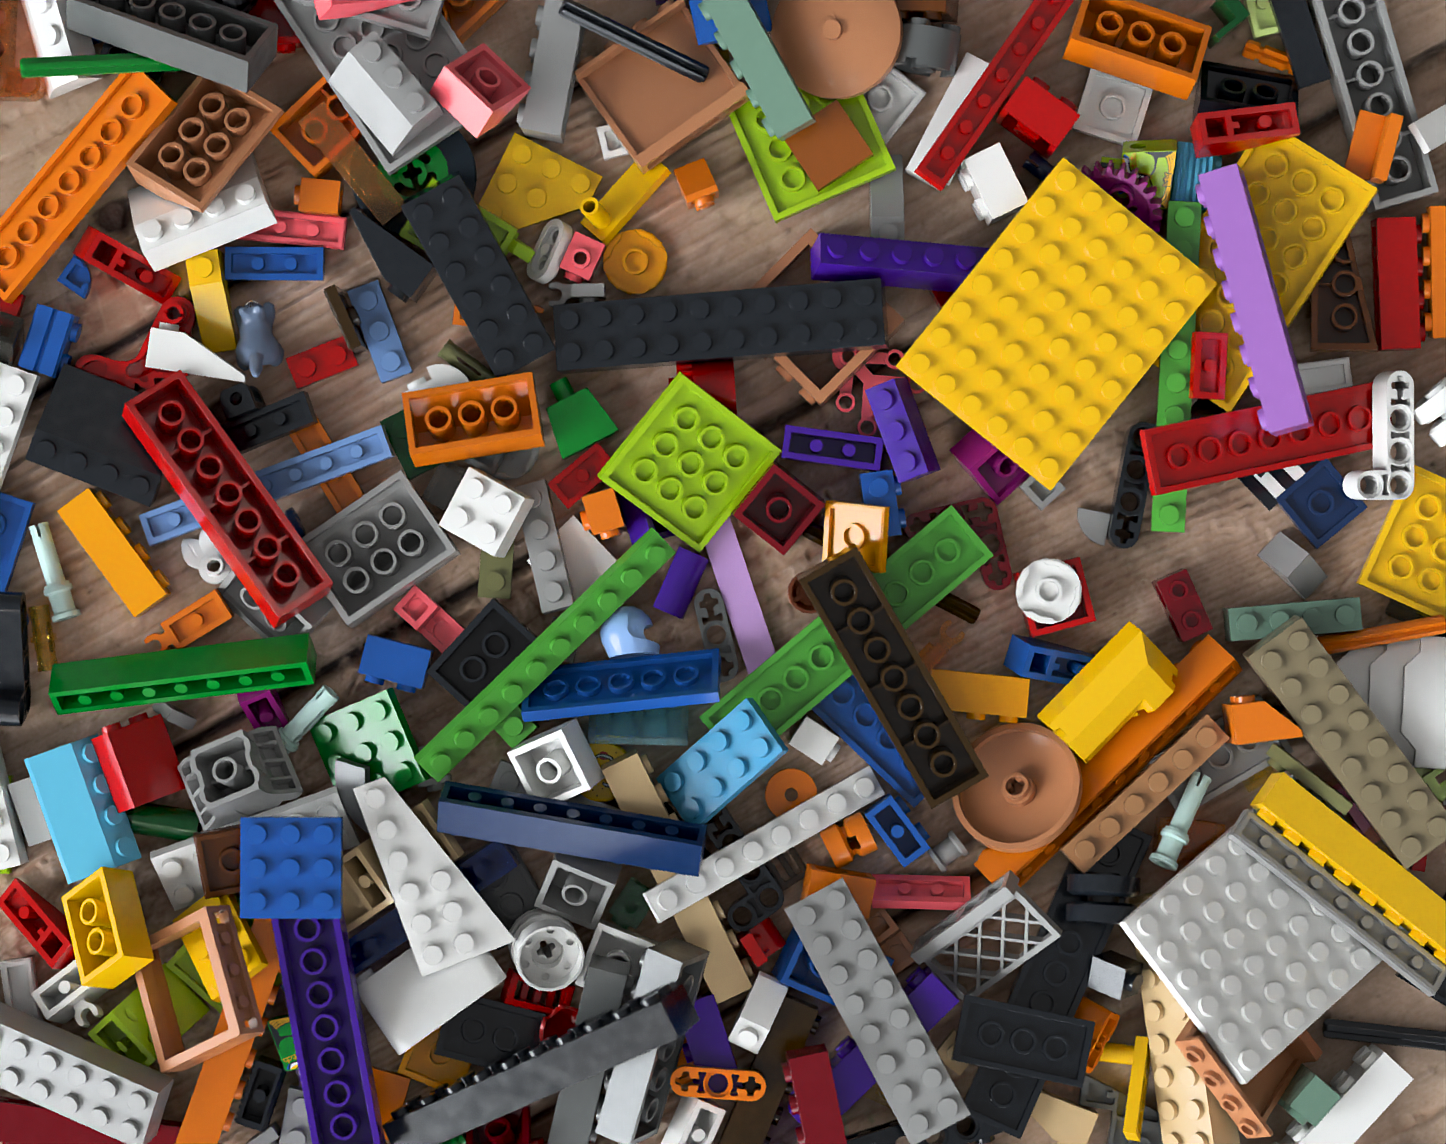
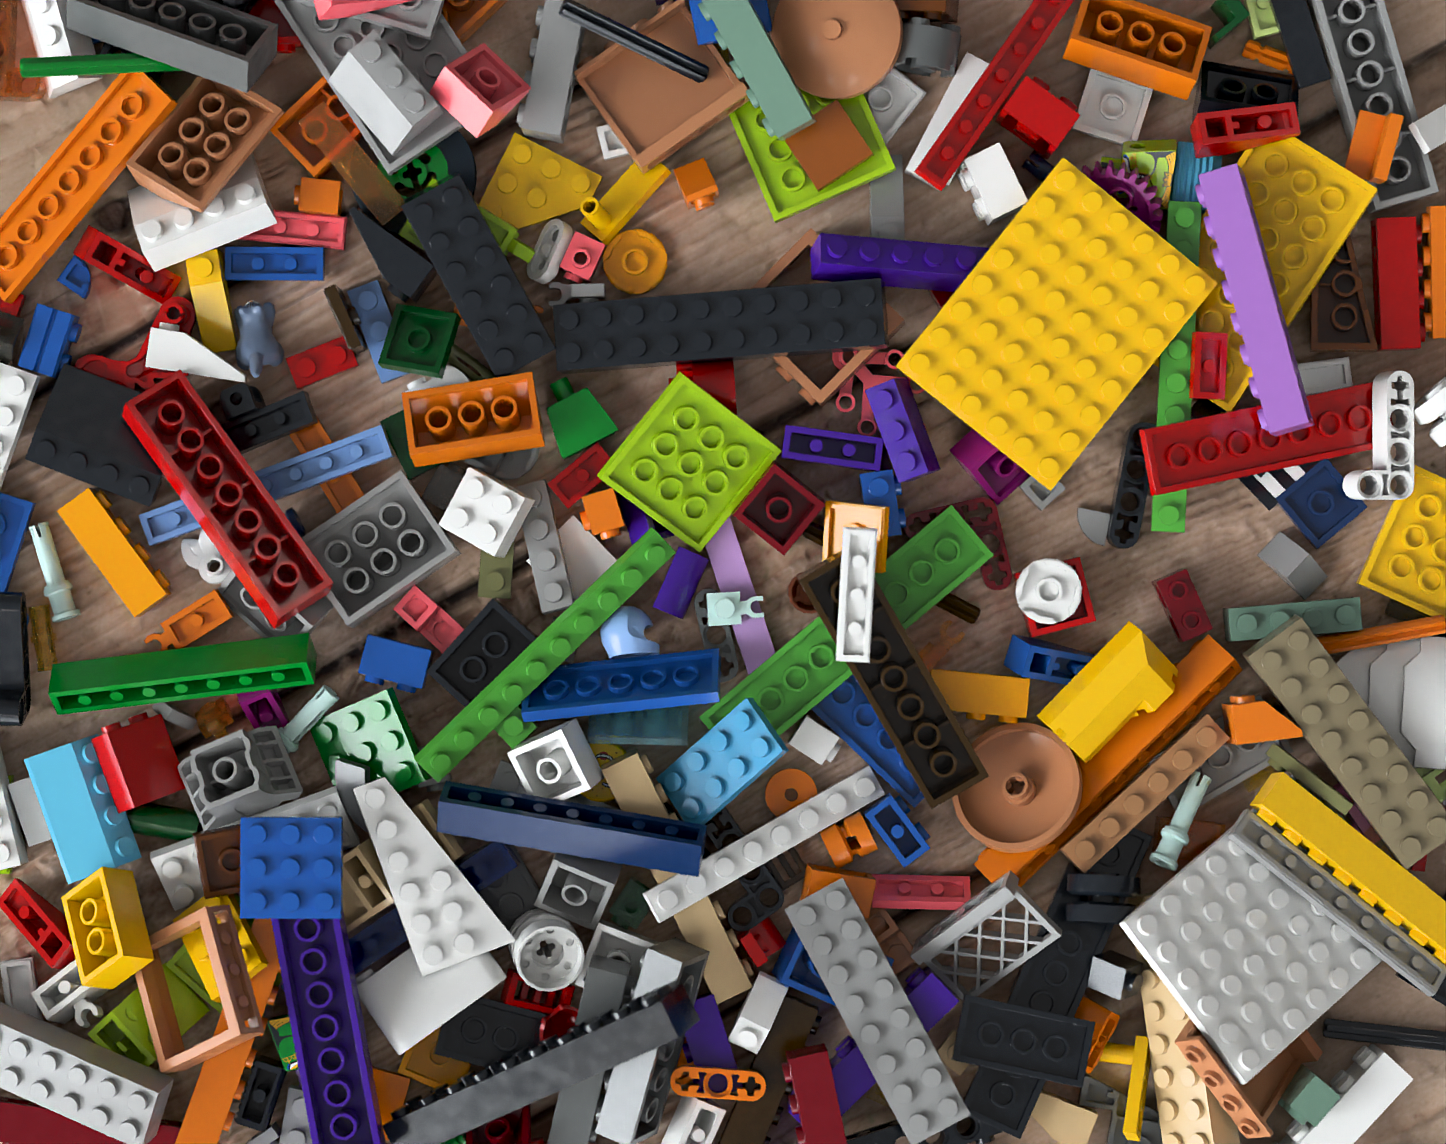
light grey bush [927,830,969,873] -> none
none -> clear orange plate [194,697,234,740]
none -> dark green plate [378,304,461,379]
none -> light aqua plate [706,591,764,626]
none -> white tile [835,526,877,663]

